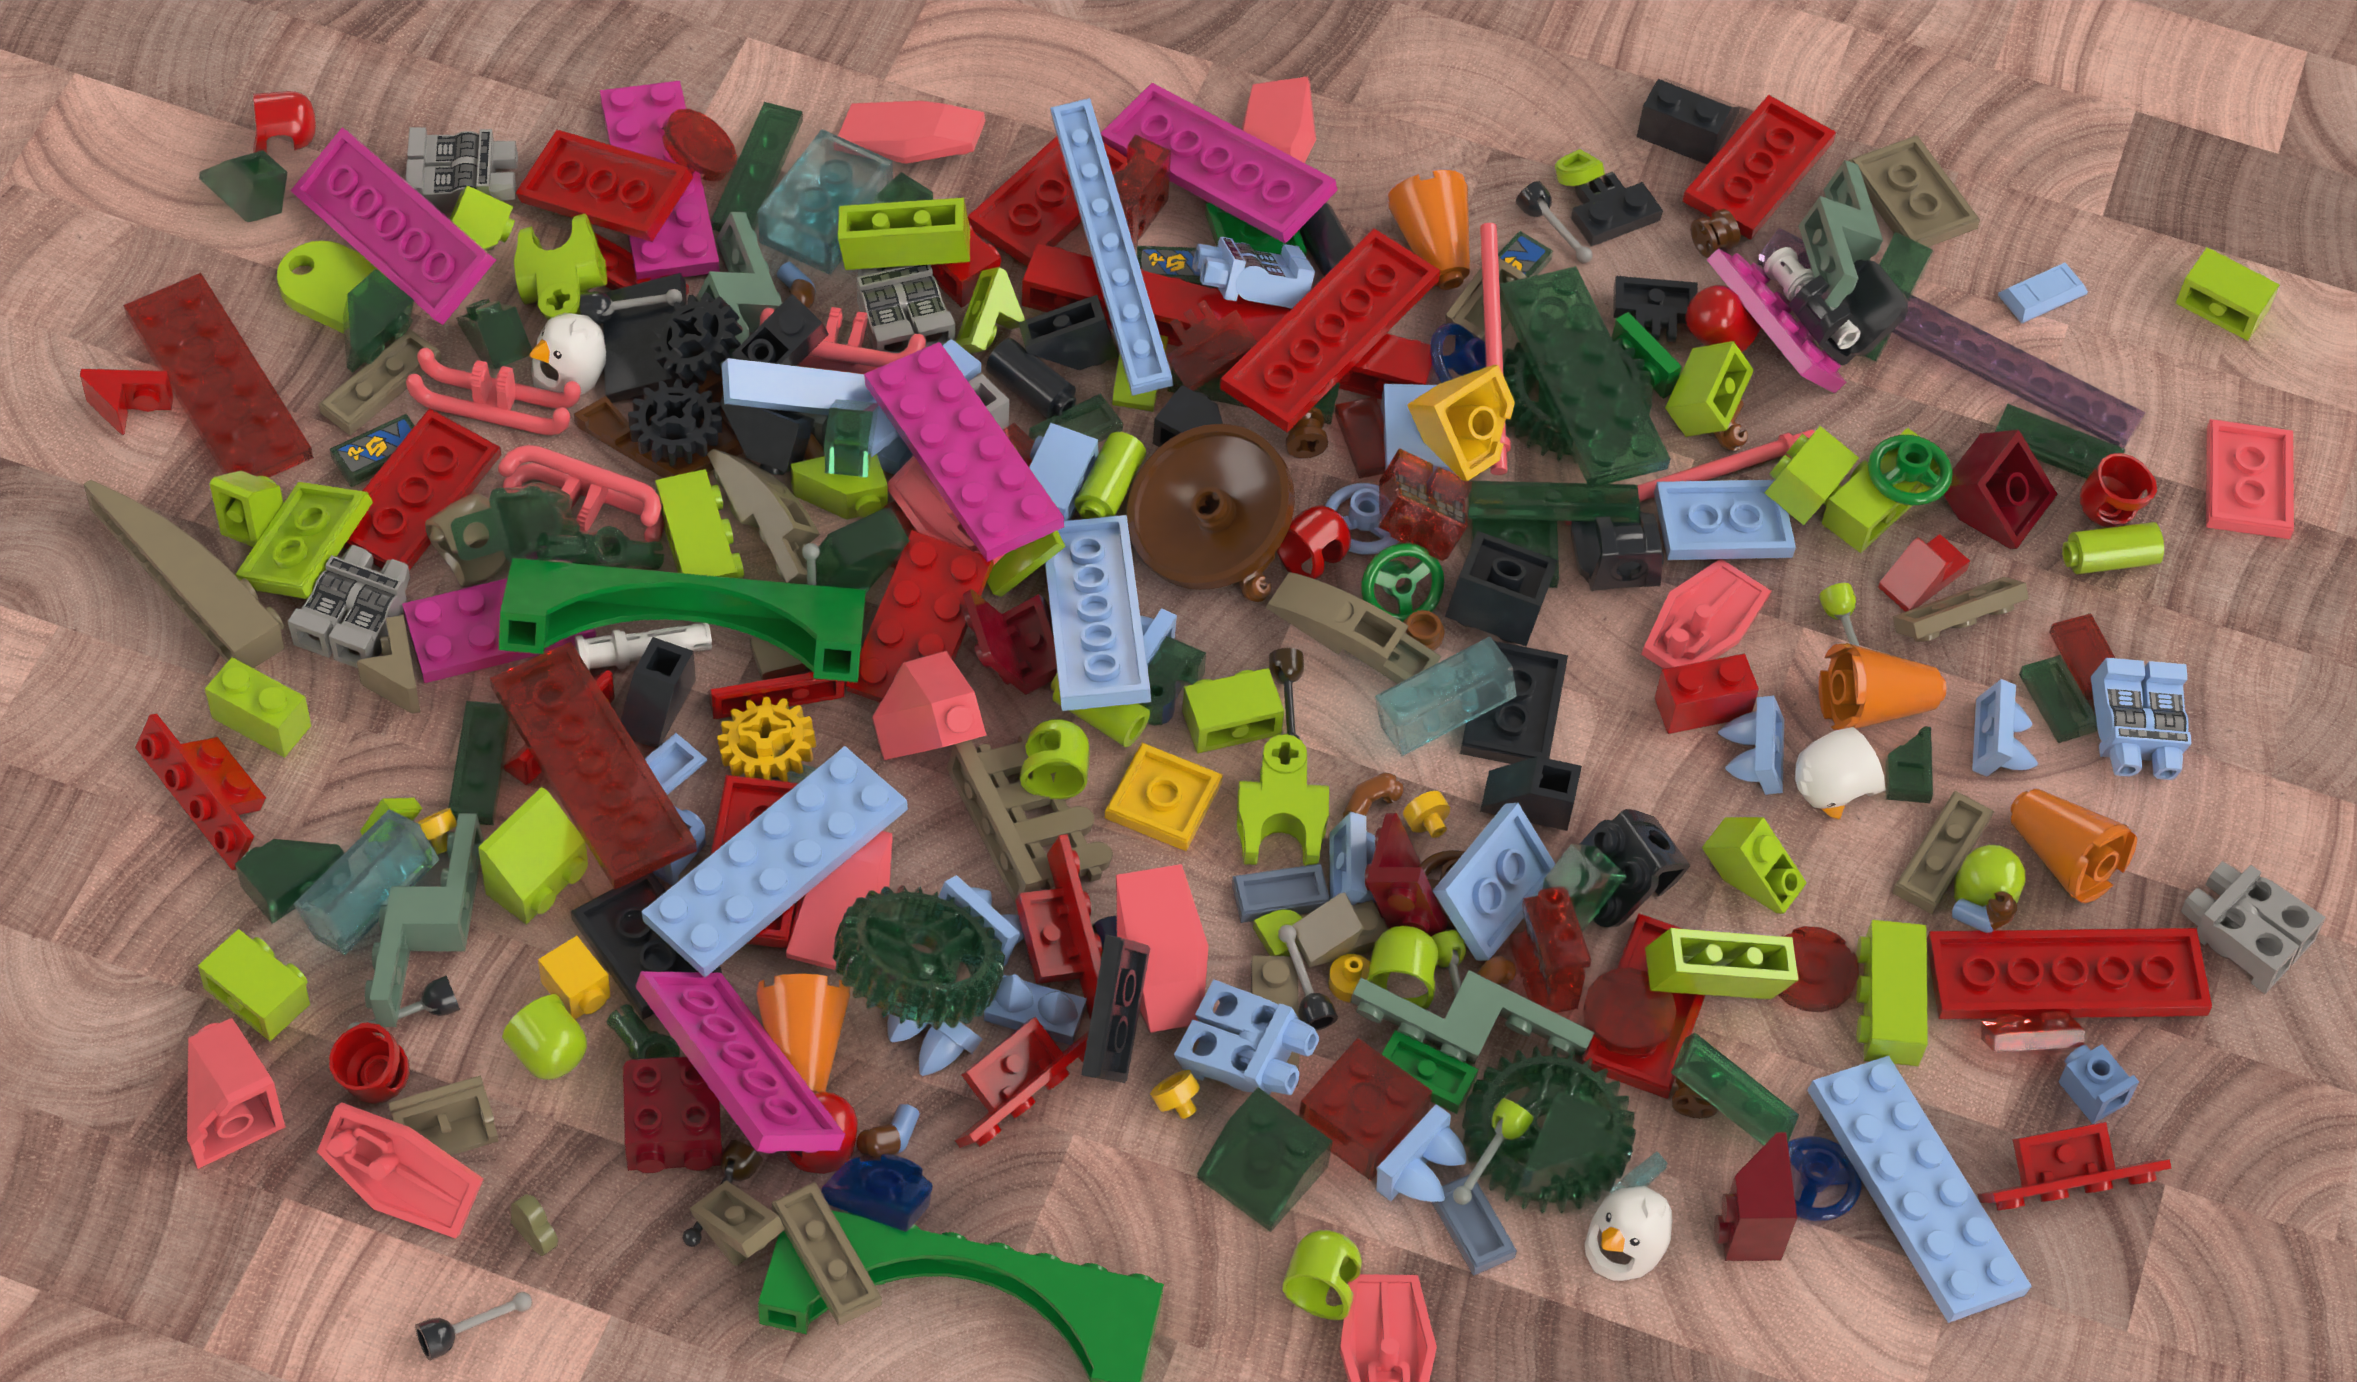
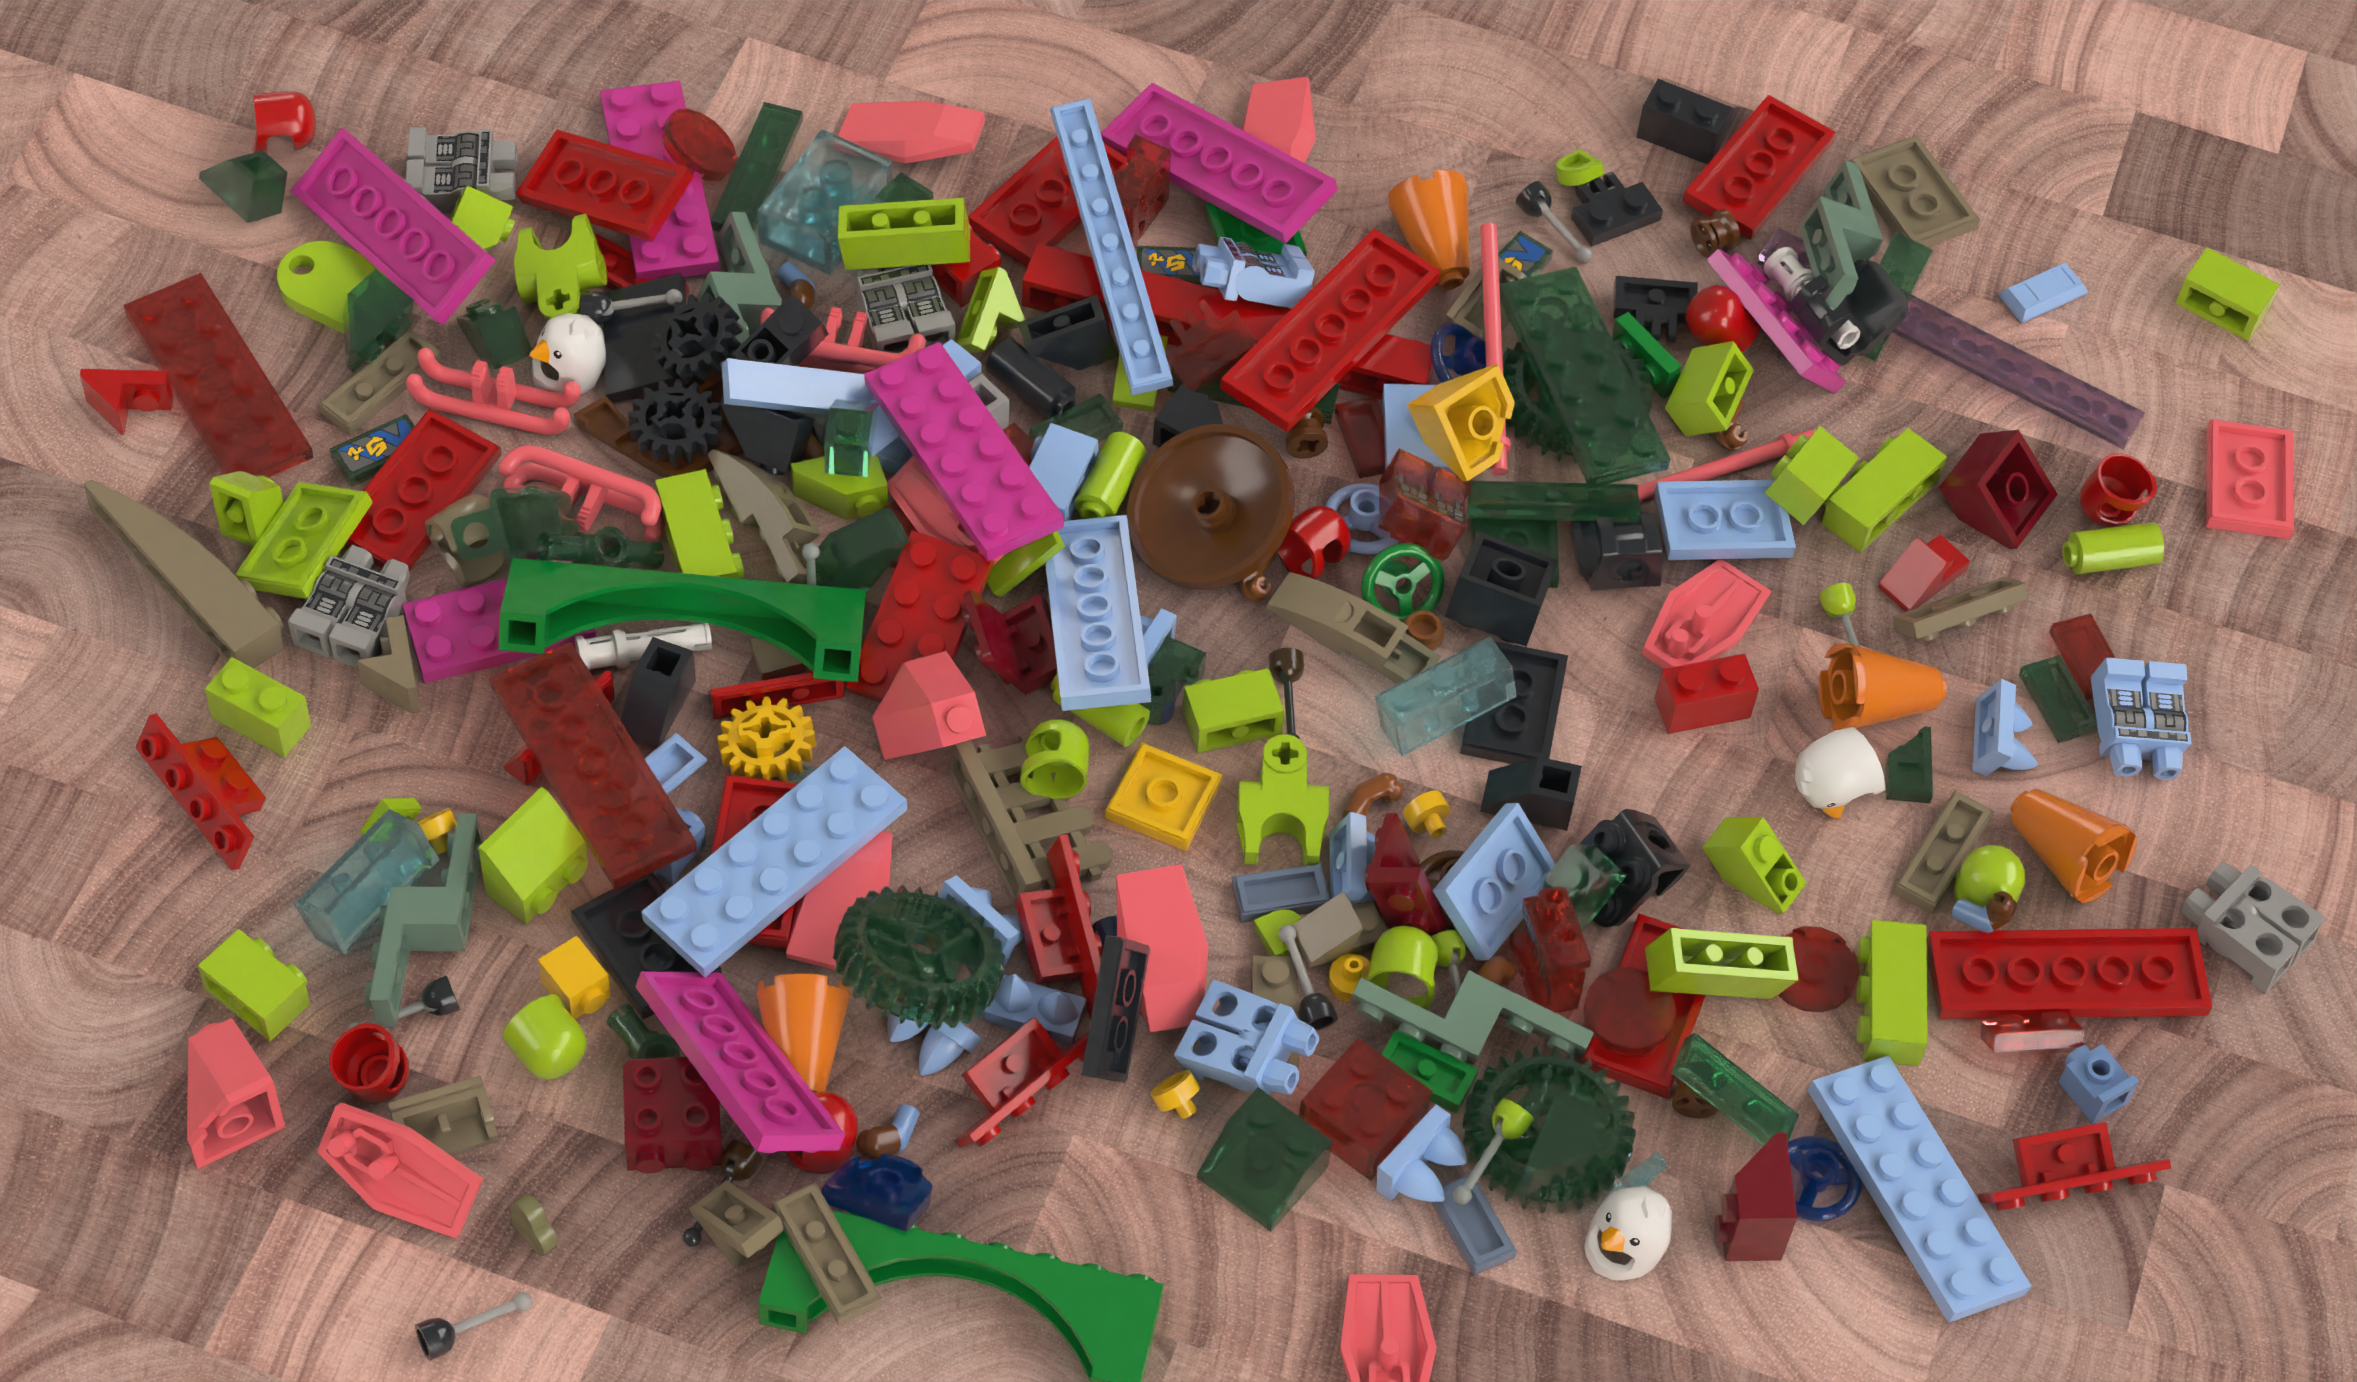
clear green slope [235,839,348,924] -> none
clear green tile [448,701,512,826] -> none
lime helmet [1282,1230,1362,1320] -> none
black brick [1299,203,1354,277] -> none
light blue tile [1718,695,1784,795] -> none
green piece [1868,435,1953,506] -> none
clear green tile [1995,403,2126,479] -> none

